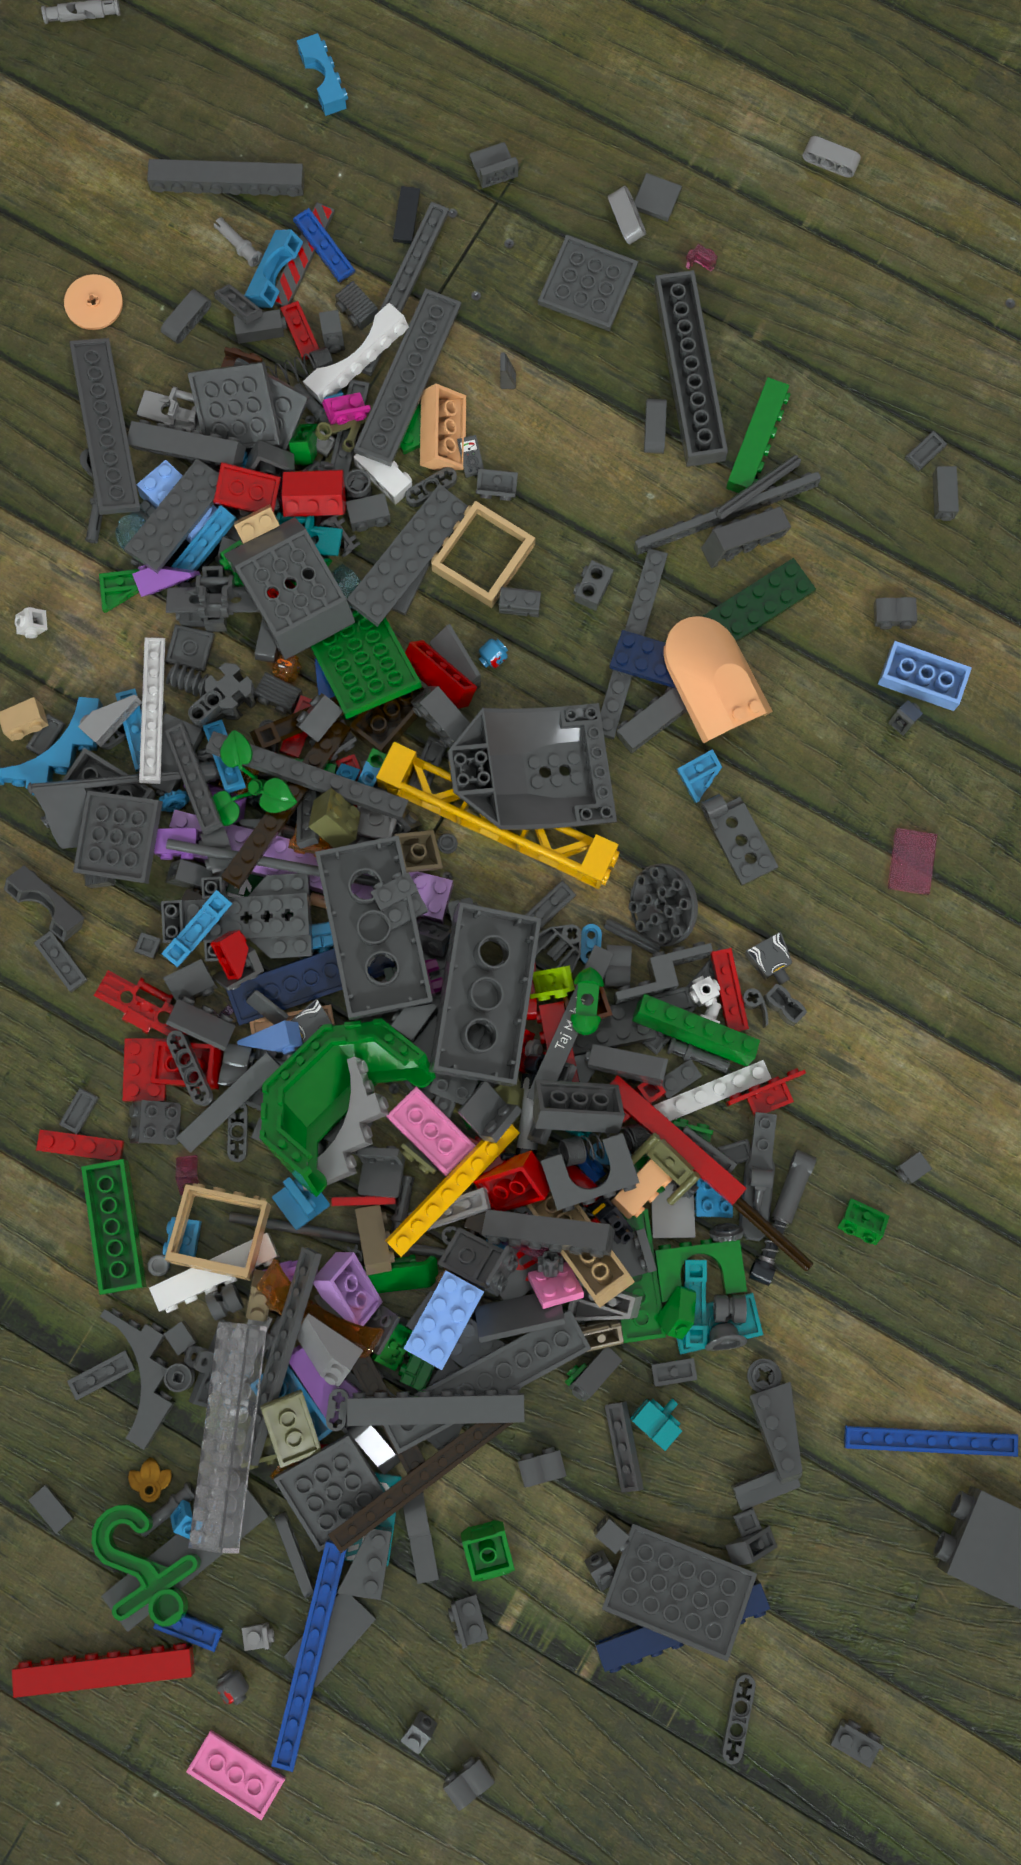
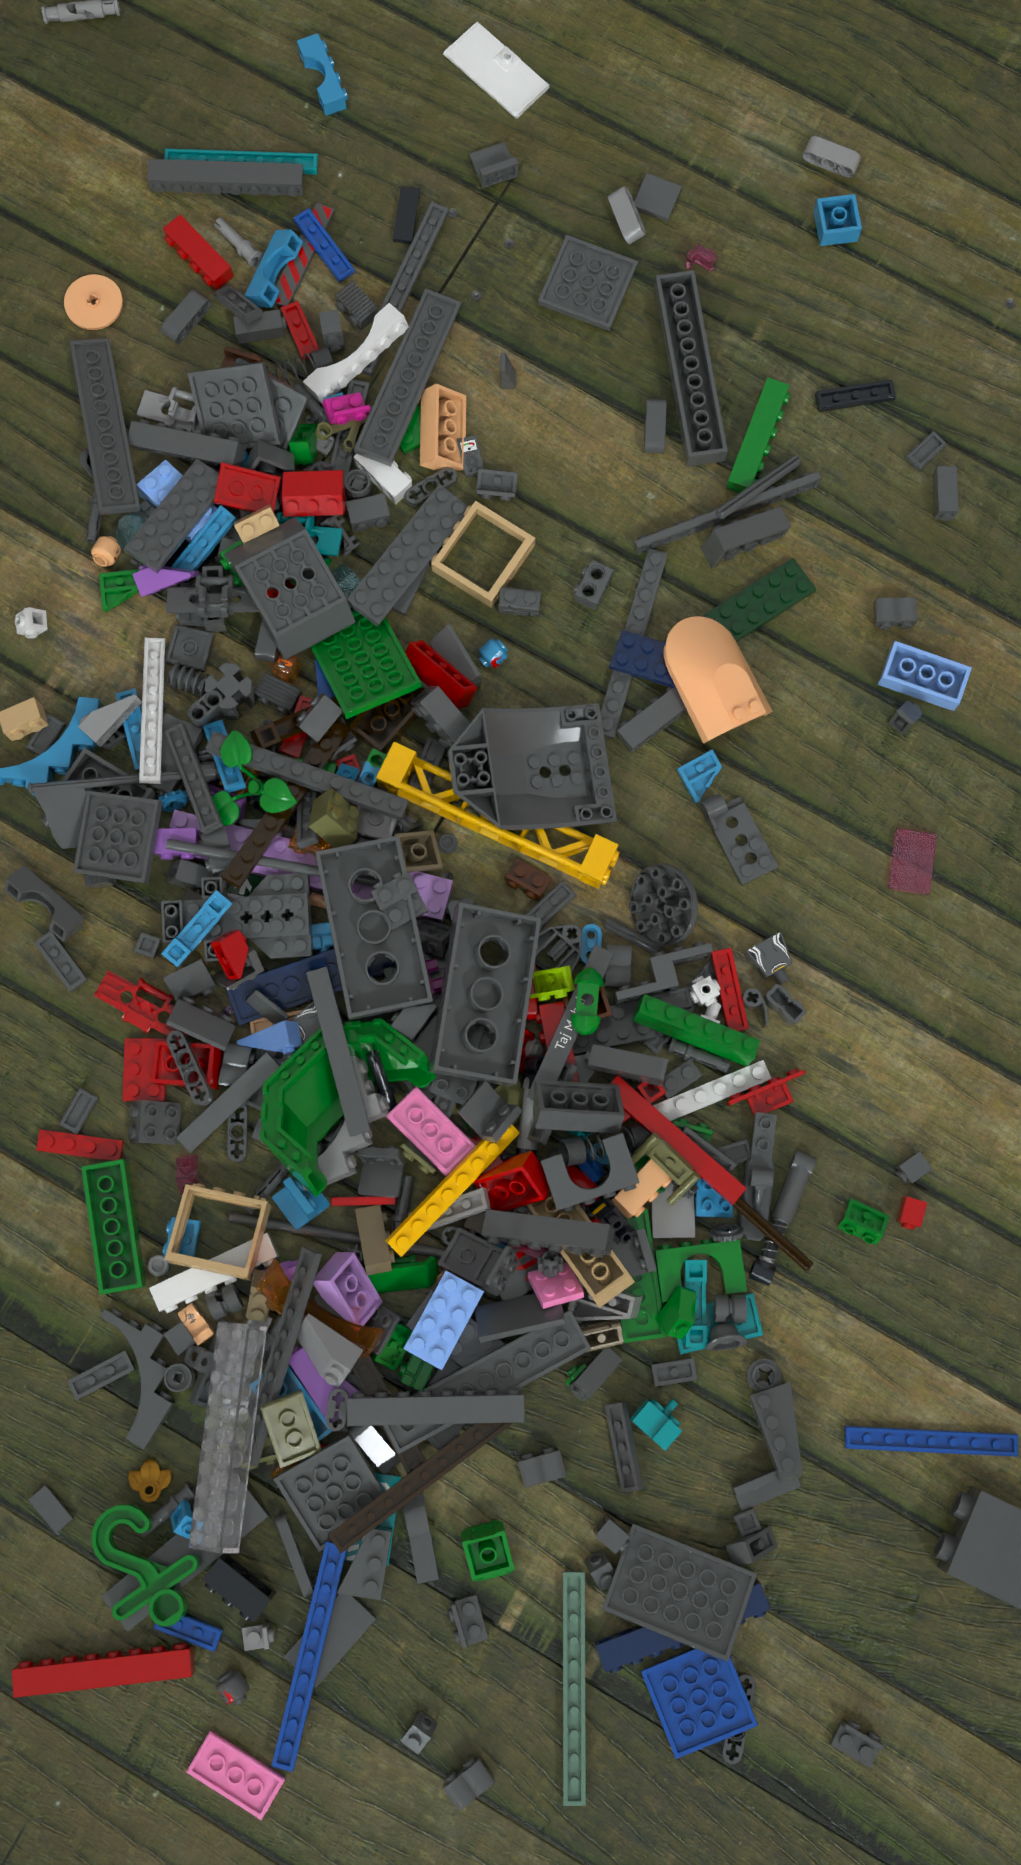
none -> light nougat head [91,536,121,567]
none -> red brick [163,214,234,291]
none -> teal tile [164,149,318,175]
none -> light nougat leg [178,1302,216,1346]
none -> black brick [203,1552,276,1623]
none -> dark grey pin [242,1163,289,1215]
none -> dark grey tile [306,967,371,1137]
none -> black pin [366,1050,399,1113]
none -> white door [443,22,549,119]
none -> reddish brown bracket [504,858,552,900]
none -> sand green plate [563,1571,586,1806]
none -> blue plate [641,1648,758,1759]
none -> dark azure brick [813,194,862,246]
none -> black tile [815,379,896,412]
none -> red brick [896,1196,927,1230]

